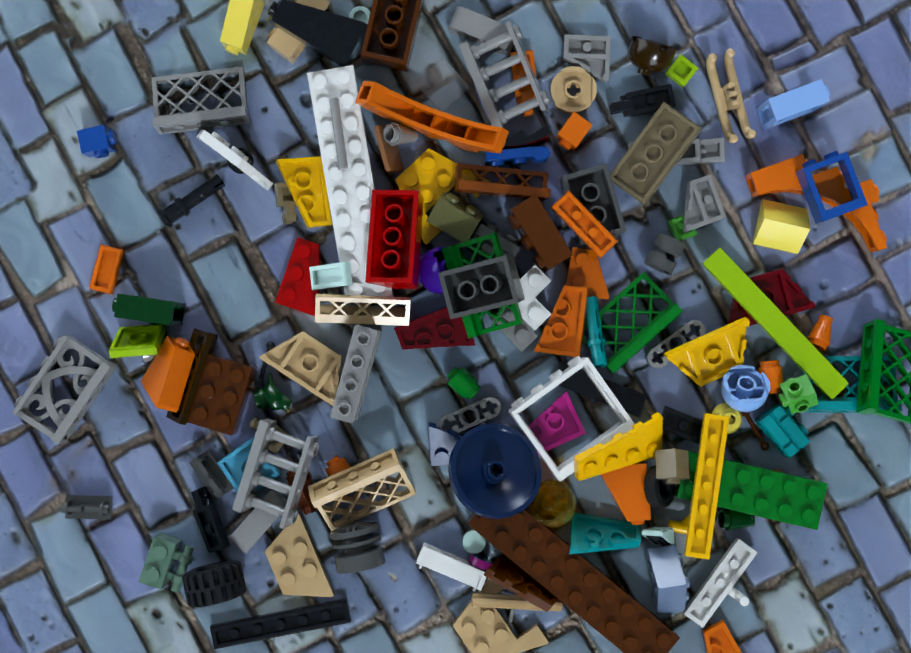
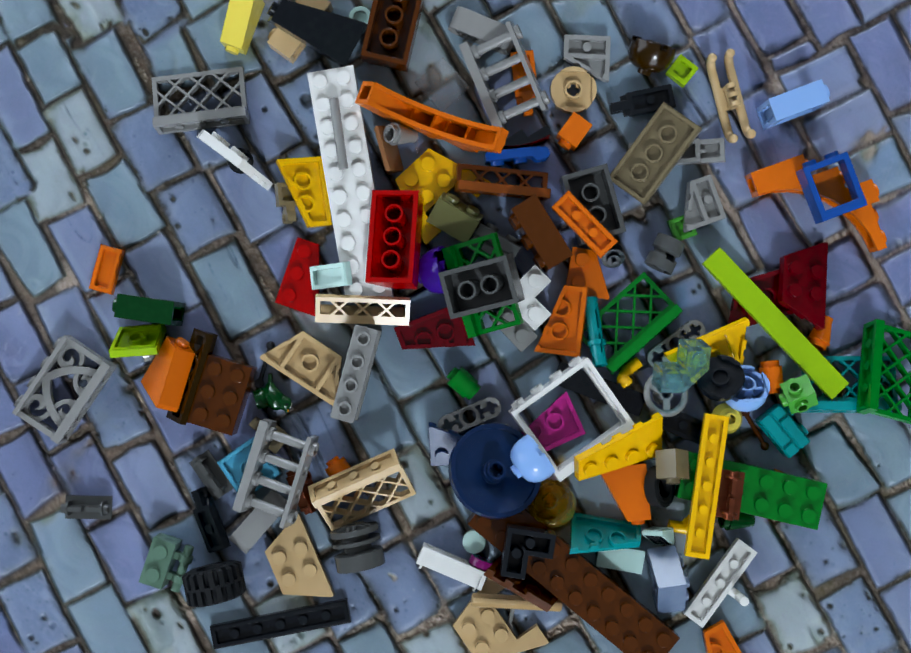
blue brick [77,125,117,158] -> none
black pin [158,174,226,228] -> none
light yellow slope [752,199,810,254] -> none
none -> black brick [500,523,556,580]
none -> light blue cylinder [510,434,555,483]
none -> light aqua tile [595,548,646,574]
none -> black wheel [602,243,625,268]
none -> yellow arm [616,357,643,388]
none -> light grey piece [643,371,688,417]
none -> clear light blue brick [652,339,711,393]
none -> black tile [696,355,745,401]
none -> copper hinge [715,469,745,521]
none -> dark red wing [778,242,828,330]

